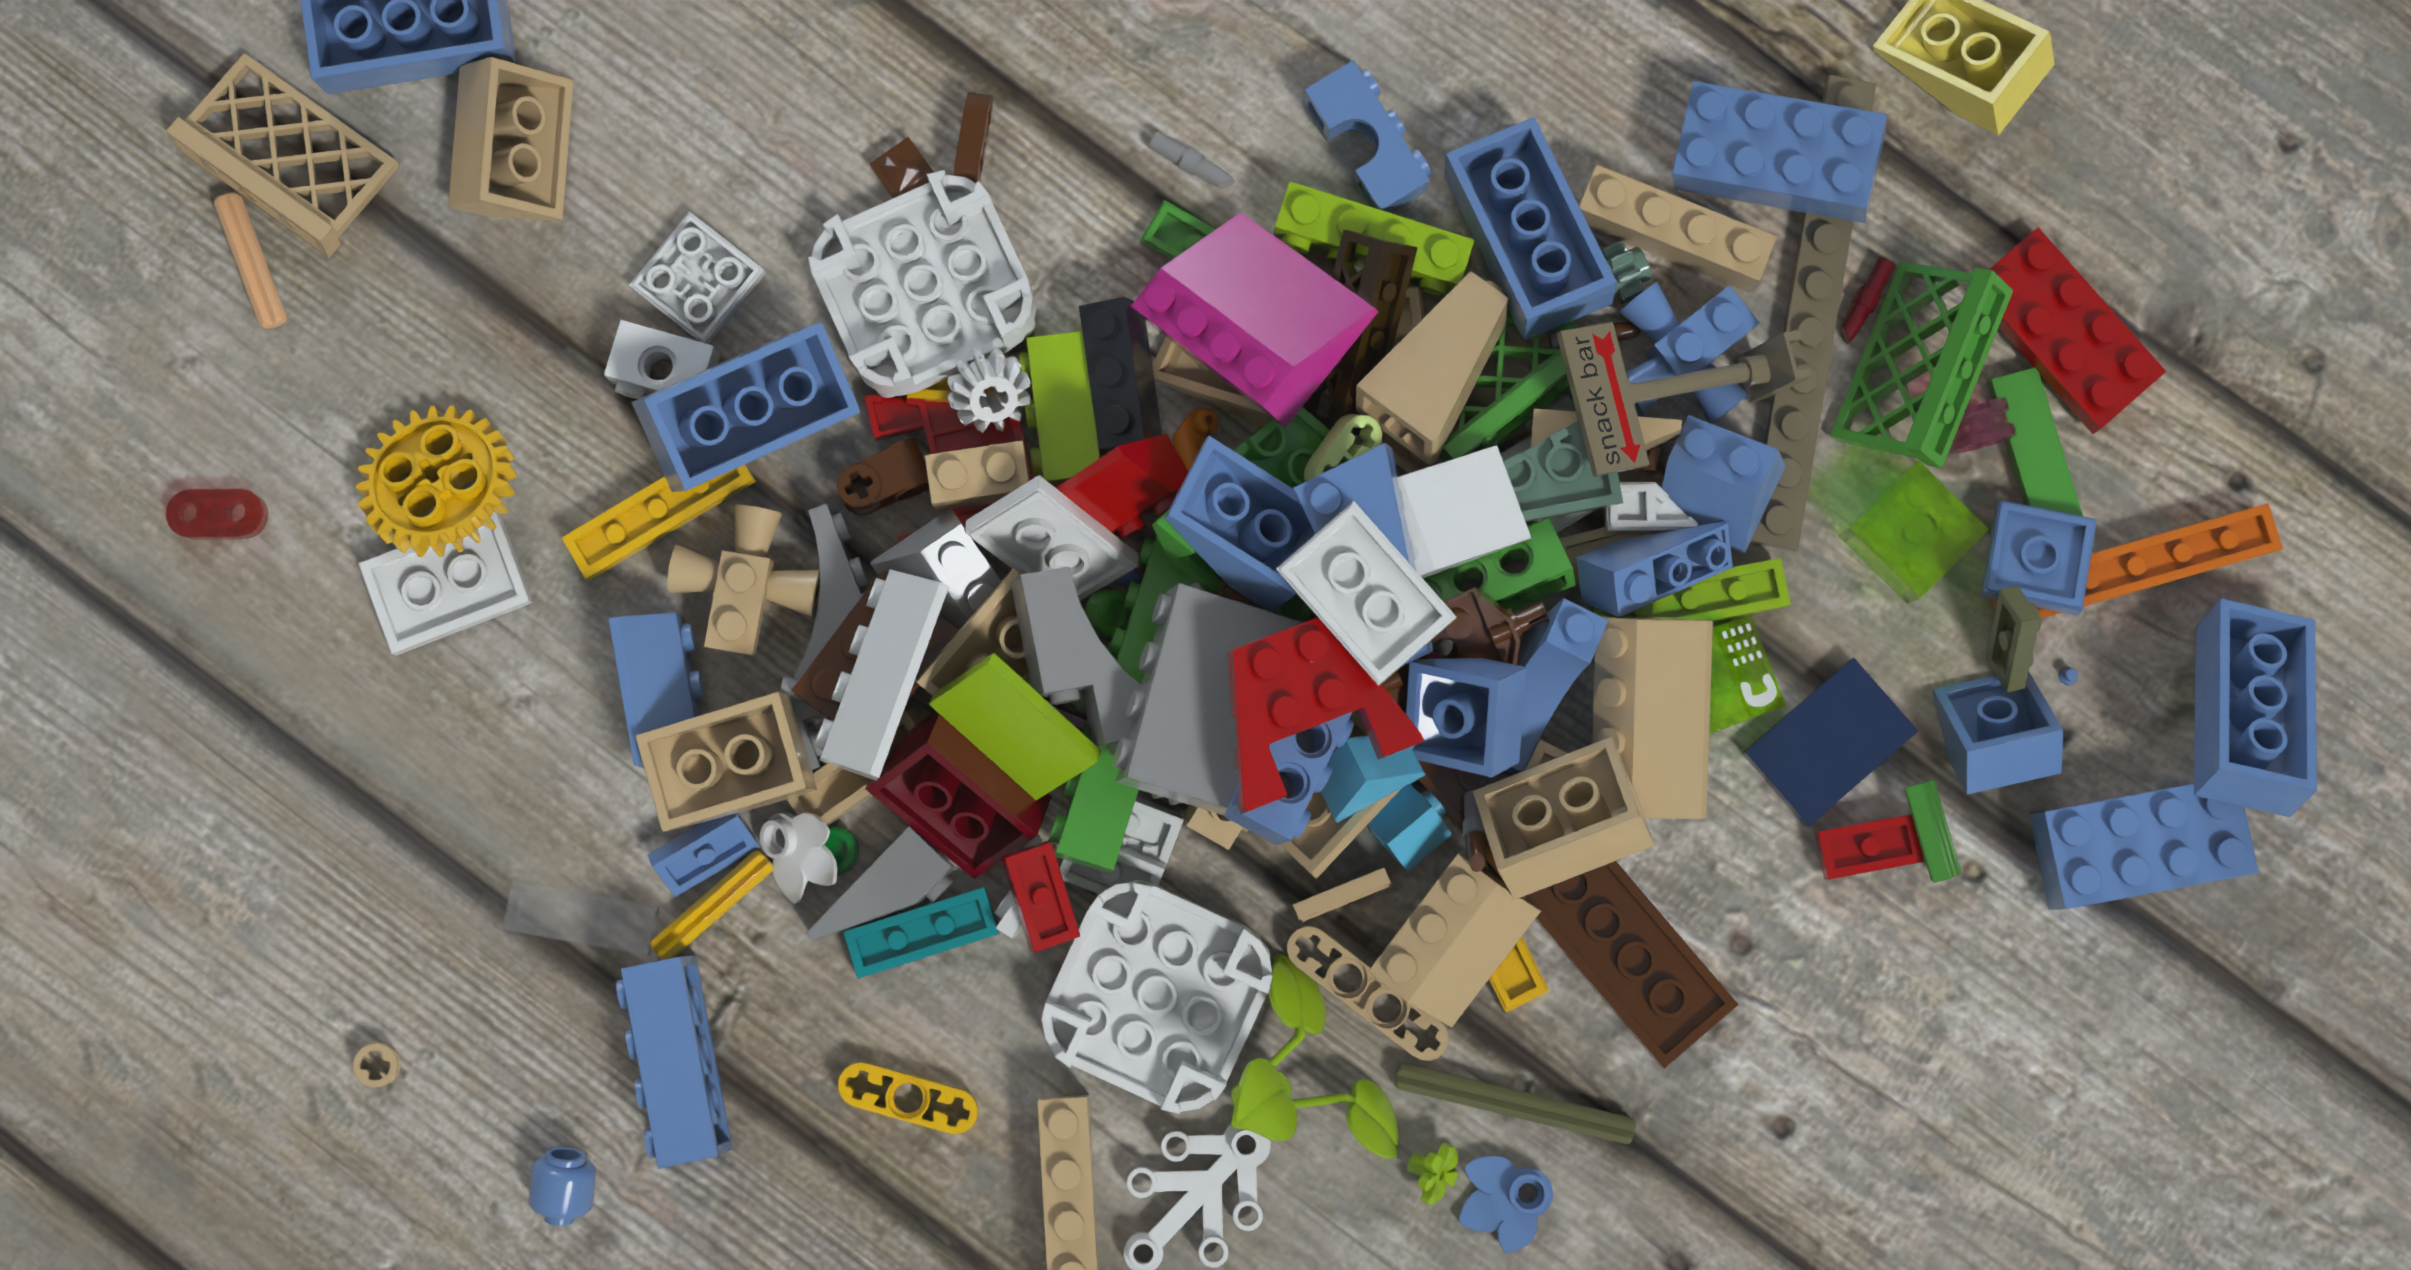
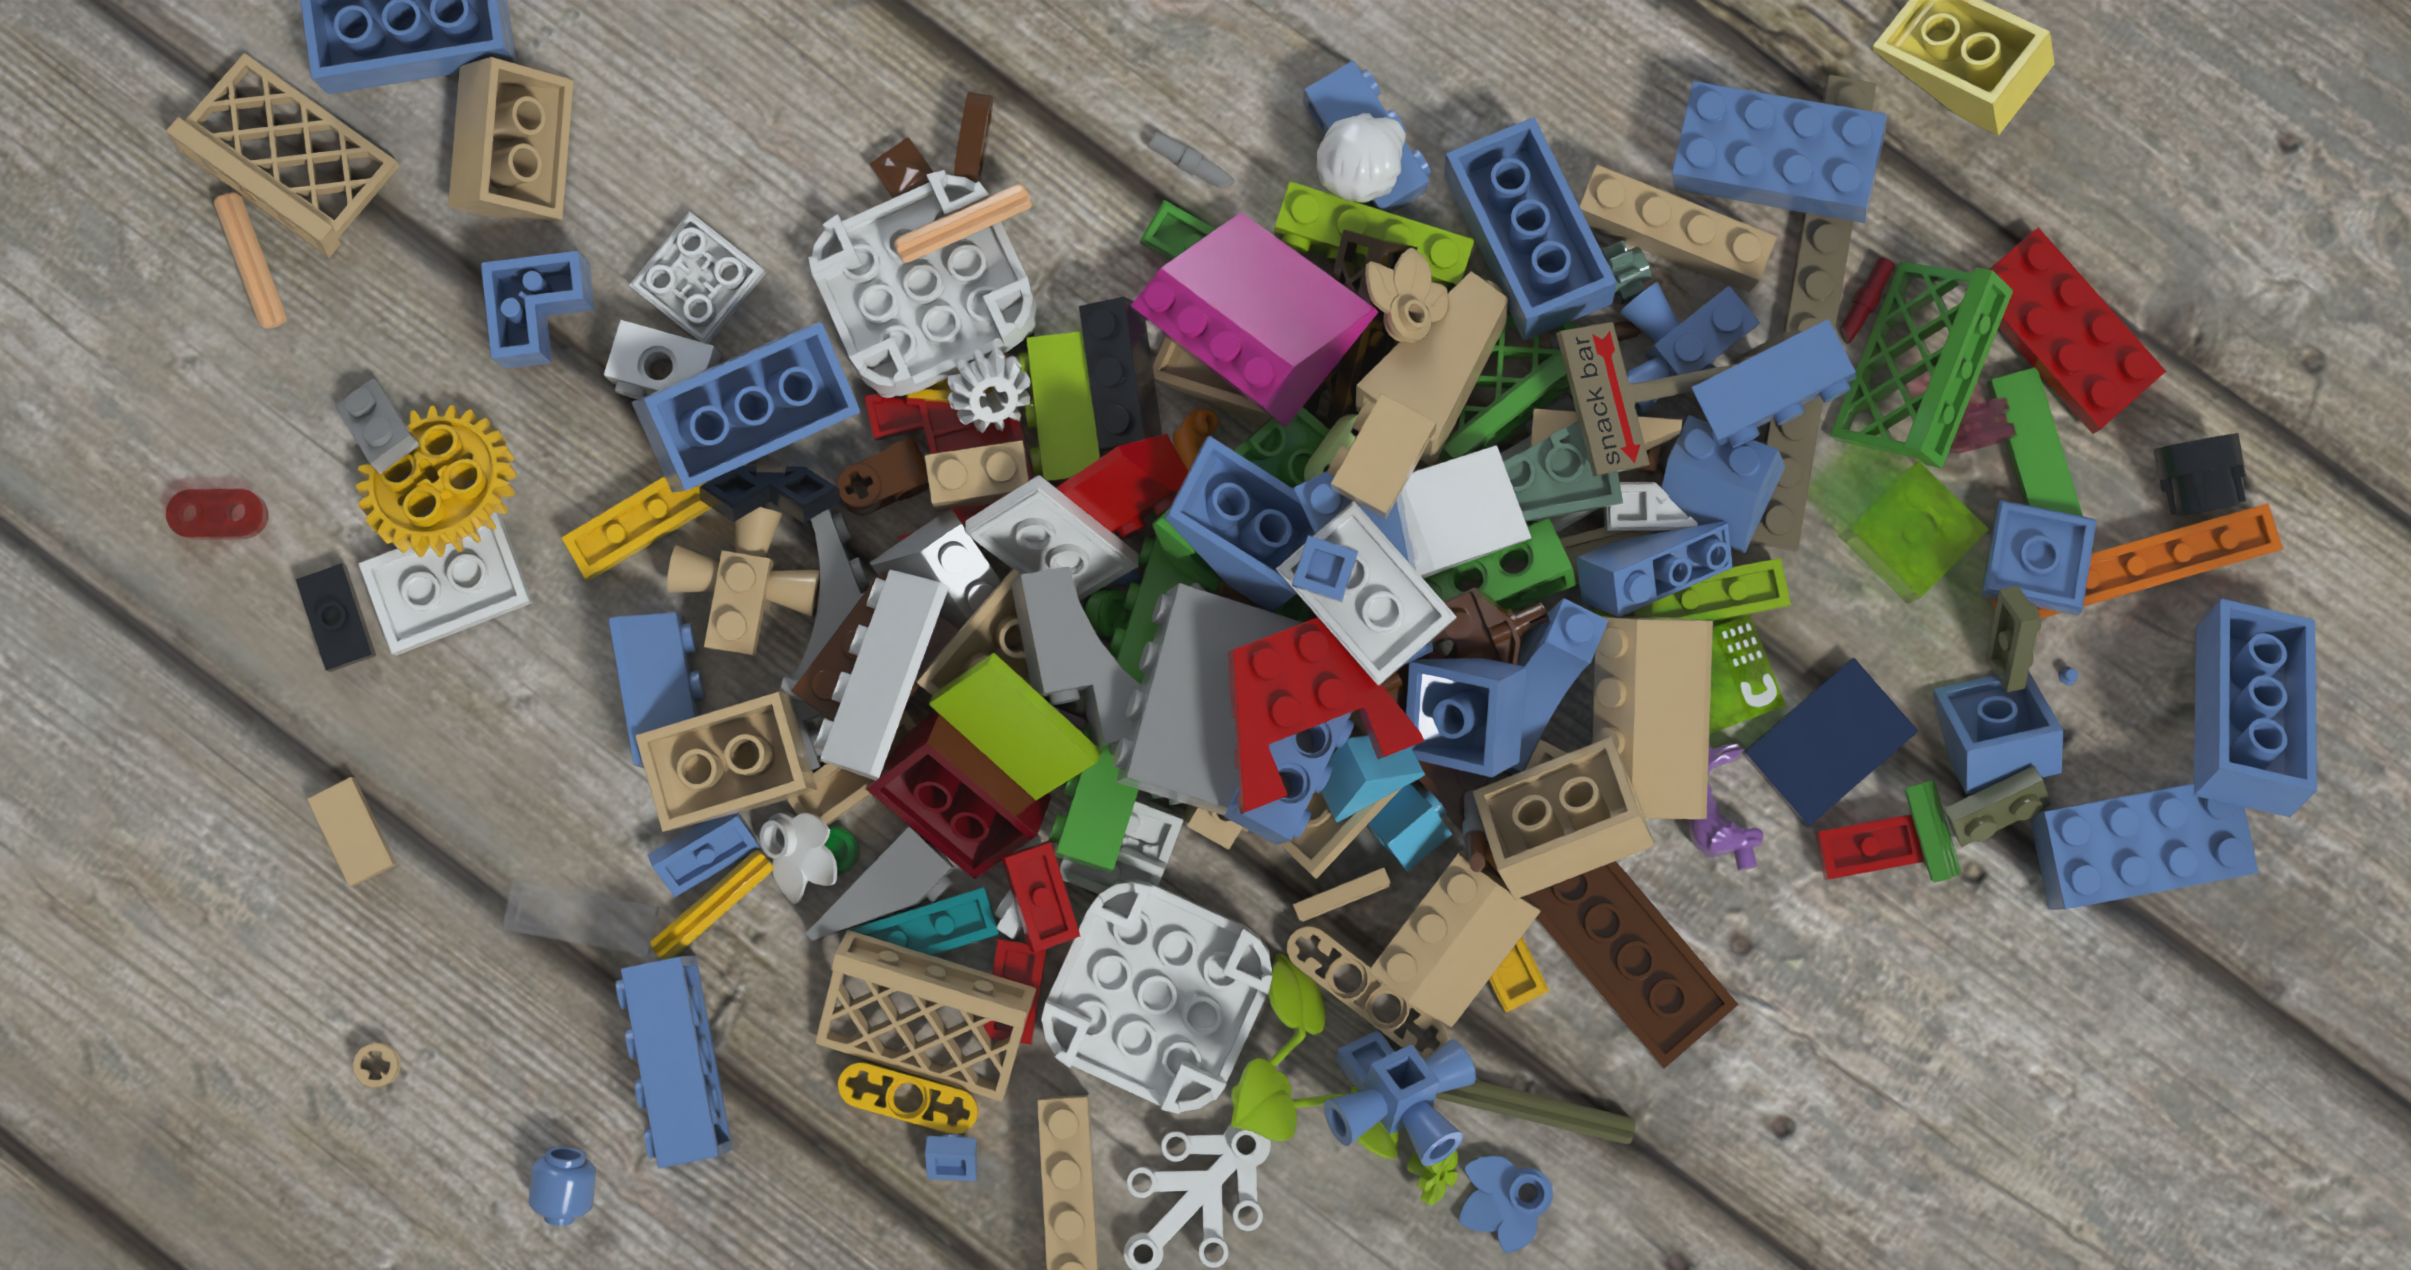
none -> black plate [296,563,376,672]
none -> tan tile [307,777,397,887]
none -> light grey plate [335,378,420,474]
none -> medium blue brick [481,251,595,369]
none -> black tile [699,466,840,523]
none -> tan fence [815,930,1036,1102]
none -> light nougat axle [894,184,1032,263]
none -> medium blue plate [925,1134,978,1181]
none -> red plate [984,939,1048,1045]
none -> medium blue plate [1292,535,1358,603]
none -> white hair [1316,113,1406,202]
none -> medium blue brick [1324,1030,1476,1166]
none -> tan brick [1327,393,1436,519]
none -> tan plate [1365,248,1448,343]
none -> medium lavender animal [1687,744,1763,871]
none -> medium blue brick [1691,319,1856,448]
none -> olive plate [1944,766,2051,847]
none -> black piece [2153,433,2246,517]

